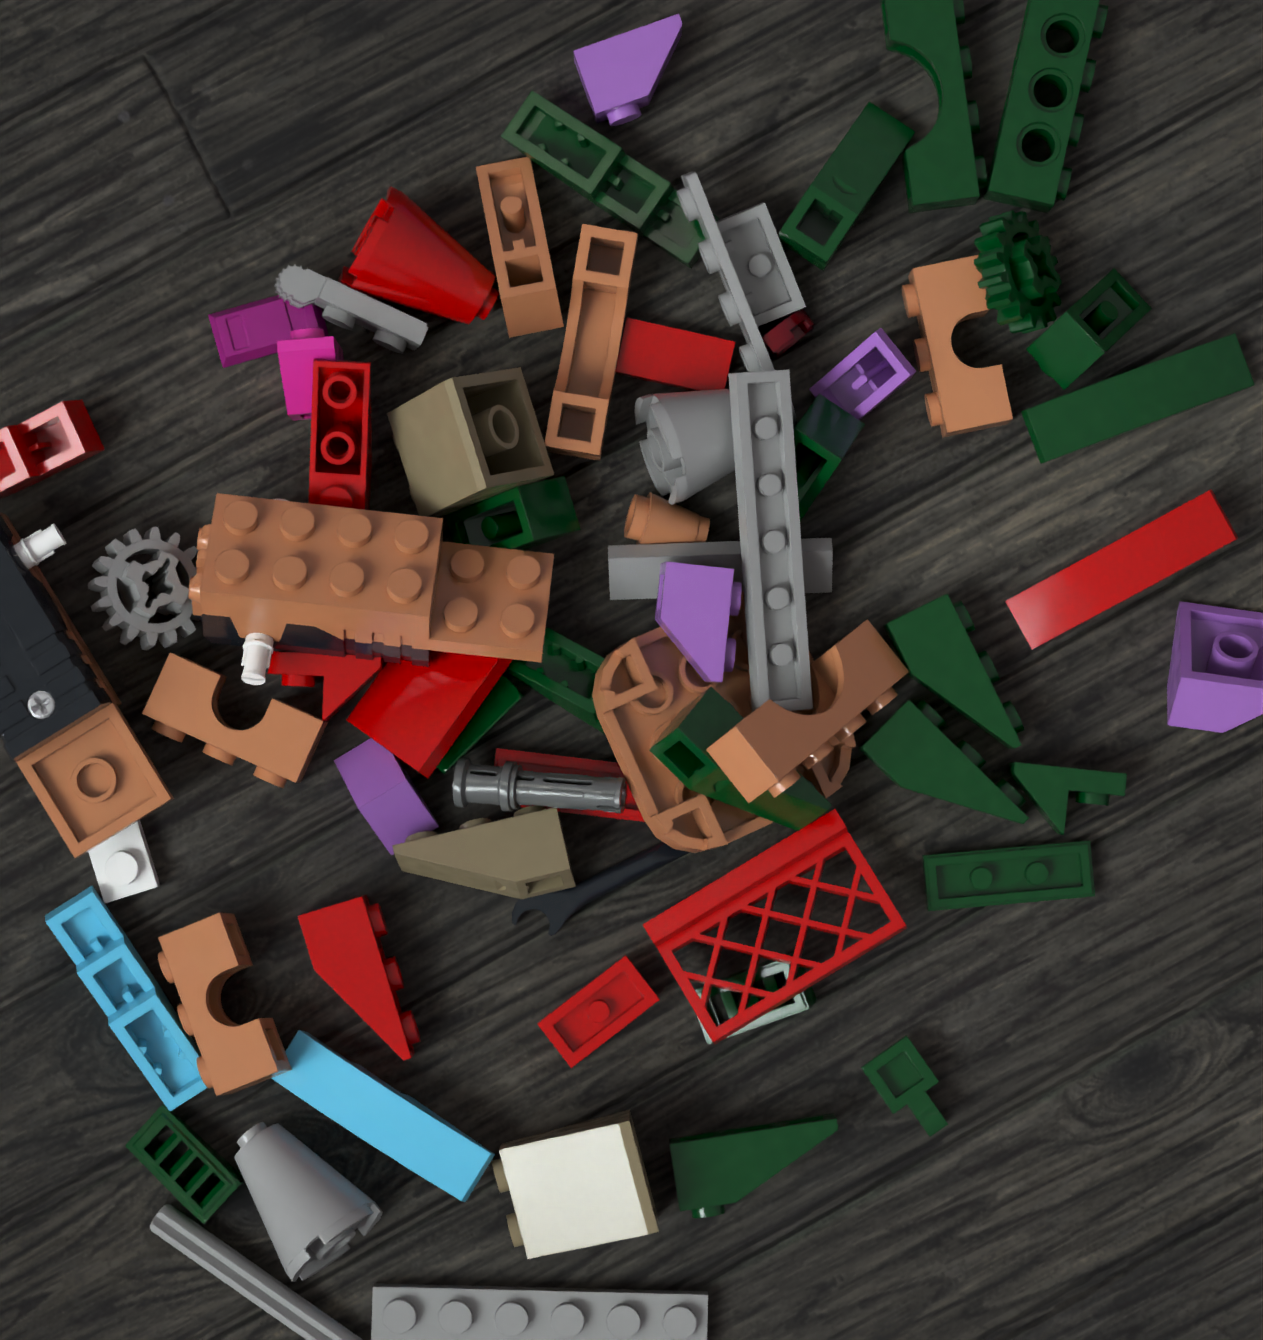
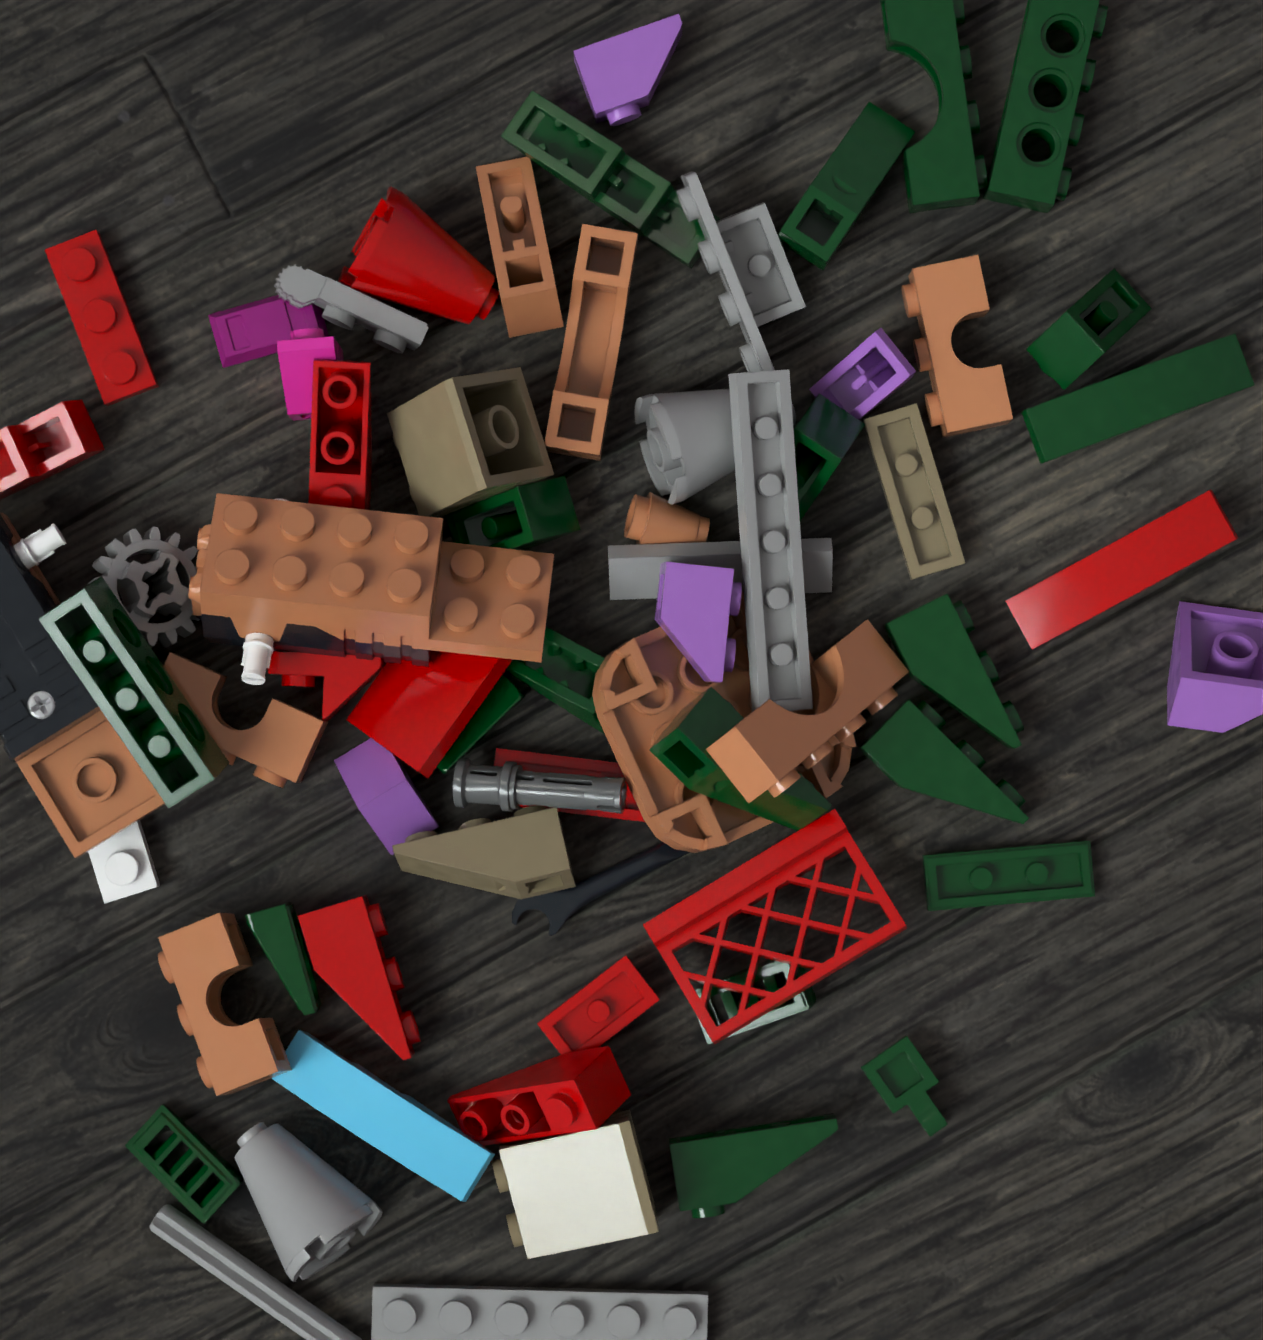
medium azure slope [45,886,207,1111] -> none
red tile [615,317,735,391] -> none
dark red tile [762,309,815,359] -> none
dark green gear [974,210,1062,334] -> none
dark green slope [1008,762,1127,835] -> none
none -> dark green brick [39,576,229,808]
none -> red plate [45,230,159,406]
none -> dark green slope [245,902,322,1016]
none -> red slope [447,1046,631,1146]
none -> dark tan plate [862,403,965,580]

